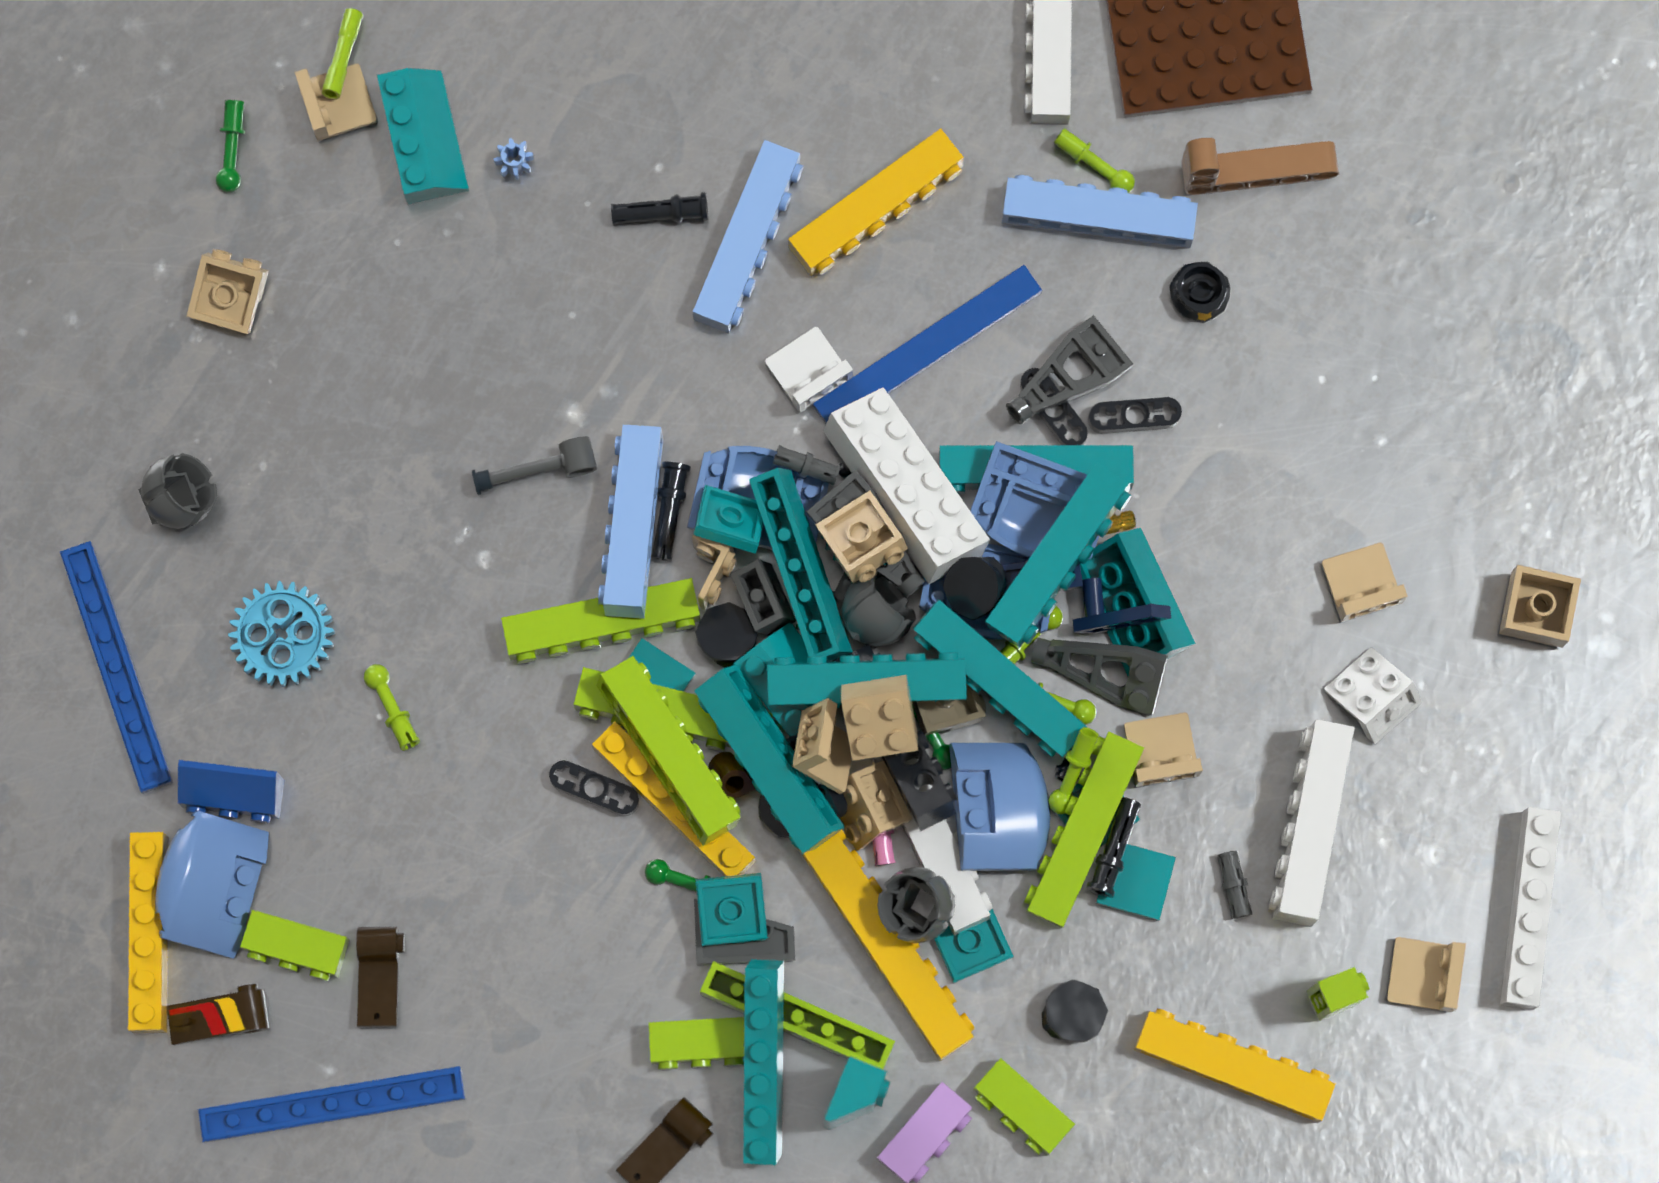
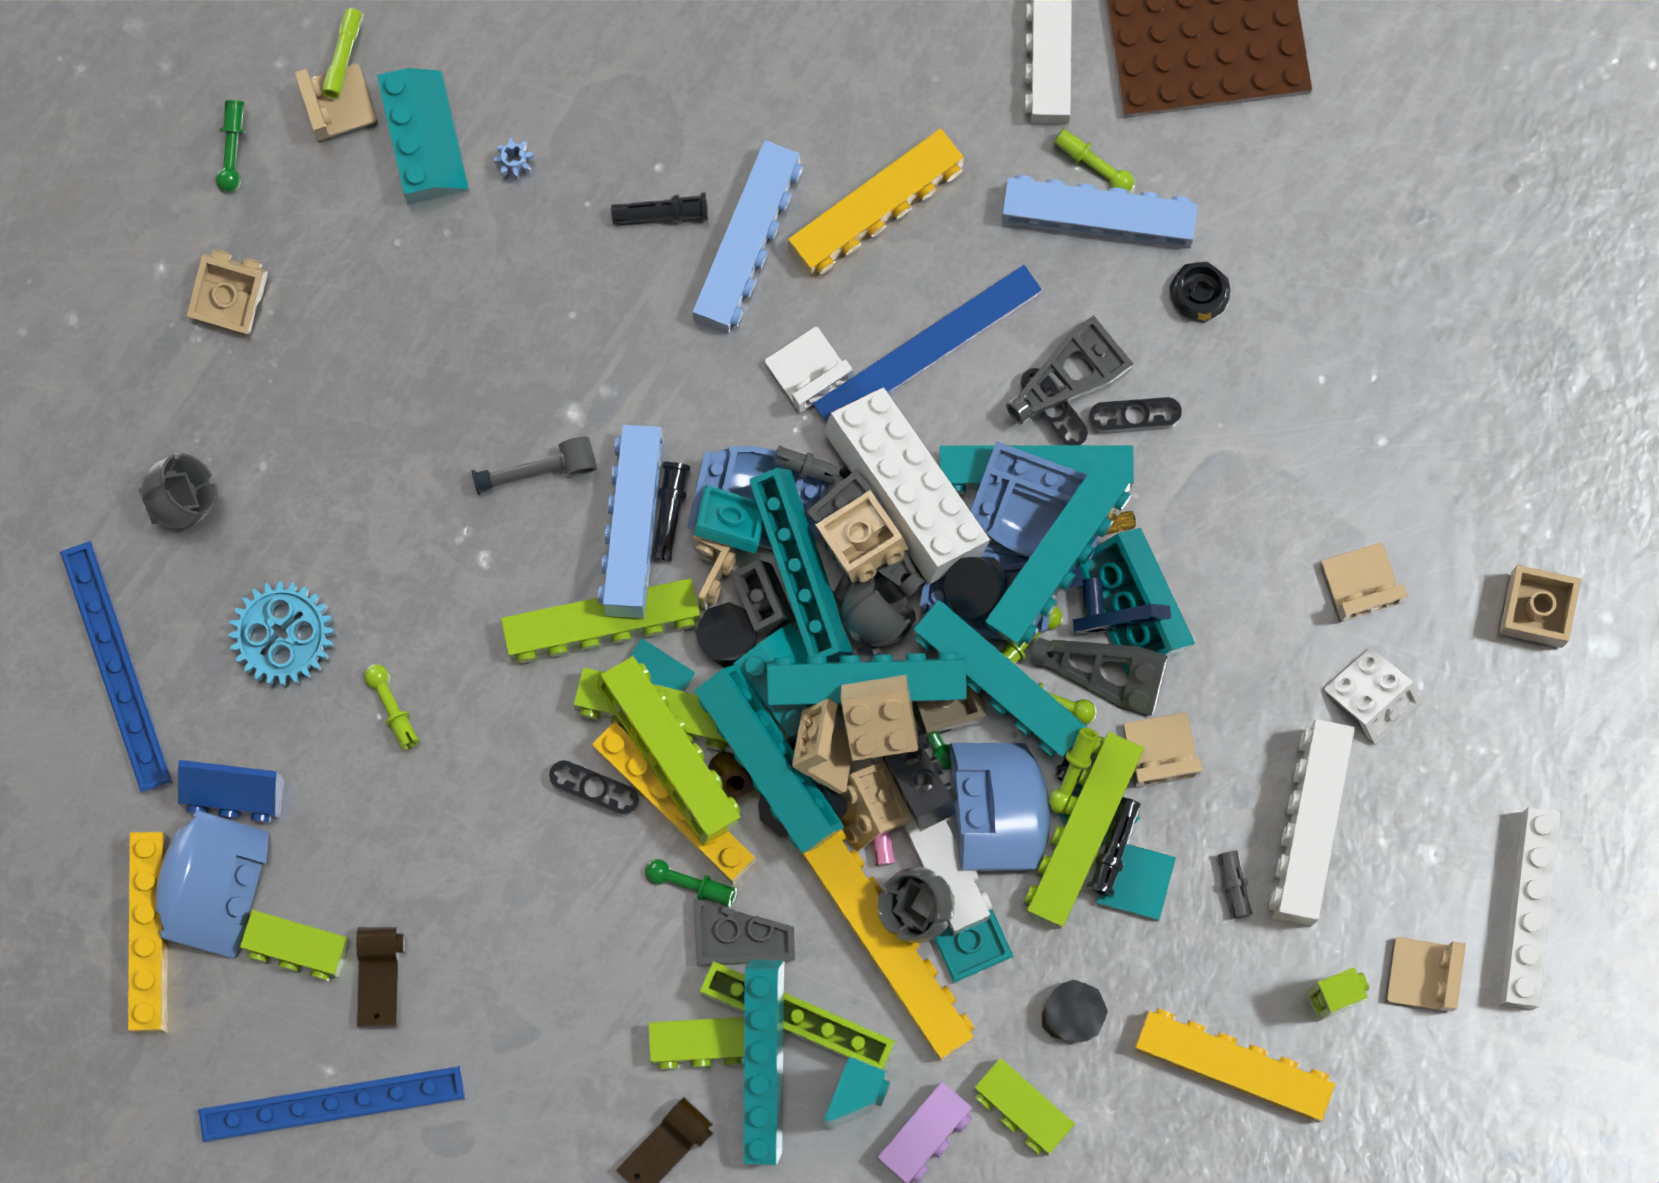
dark brown door [167,984,269,1045] -> none
teal tile [696,873,768,946] -> none
medium nougat beam [1181,138,1339,195] -> none

